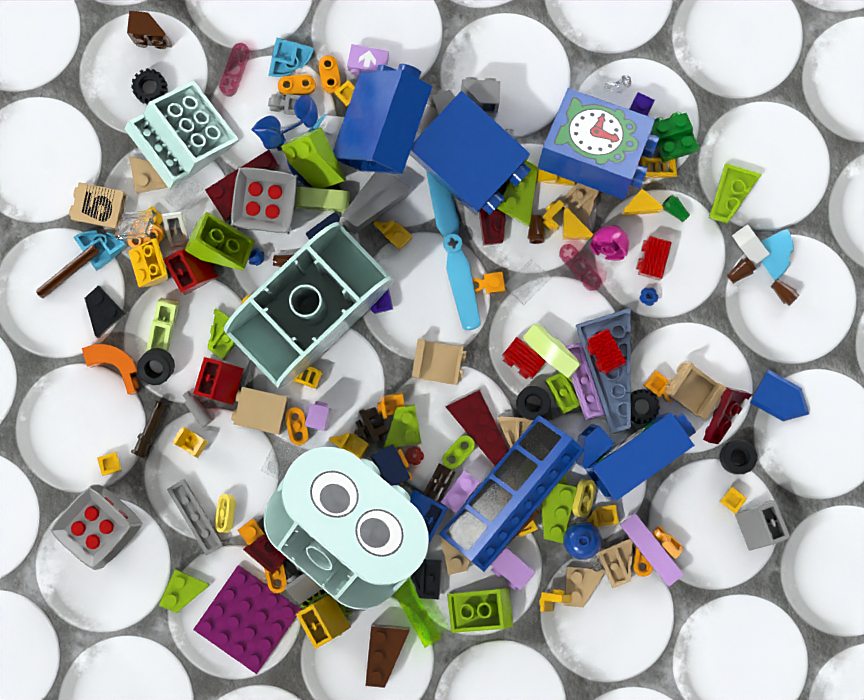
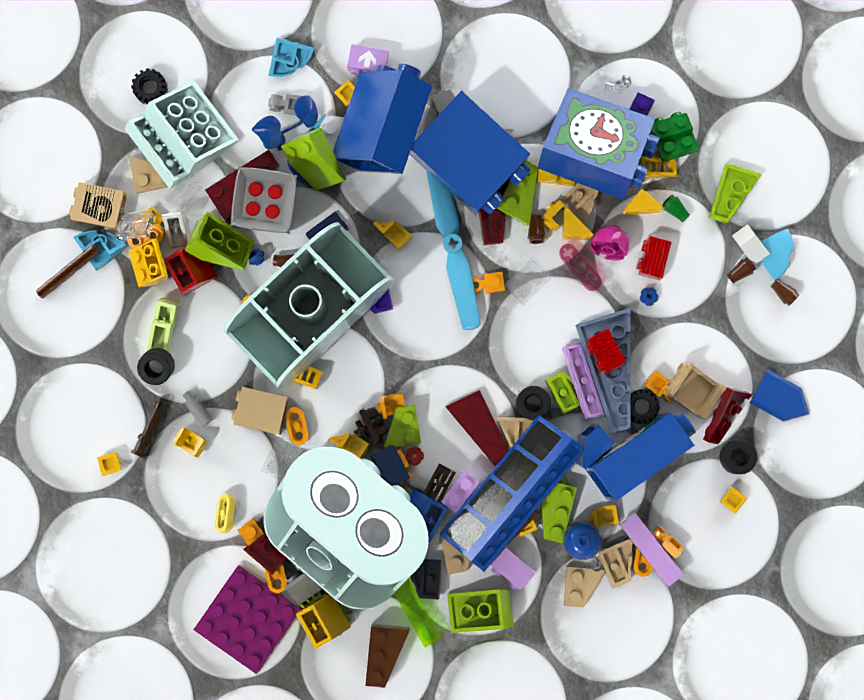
light grey piece [51,484,143,570] -> none
orange arch [82,344,140,395] -> none
black wing [84,285,126,339] -> none
reddish brown slope [127,11,172,49] -> none
lime wing [159,569,210,613] -> none
light grey plate [167,479,224,556] -> none
red slope [193,357,244,405] -> none
lime wing [207,308,236,360] -> none
clear pink beam [219,43,250,97] -> none
light orange plate [278,75,316,96] -> none
yellowish green beam [294,187,350,212] -> none
lavender brick [305,401,332,432] -> none
light orange plate [319,55,341,94] -> none
light grey slope [339,173,411,235] -> none
tan panel [412,339,467,385] -> none
lime plate [442,436,475,469] -> none
light grey slope [461,77,500,113] -> none
red brick [502,337,546,380] -> none
yellowish green slope [523,324,581,378] -> none
yellow bracket [539,589,571,612] -> none
light yellow plate [572,479,596,518] -> none
light grey slope [735,501,790,551] -> none

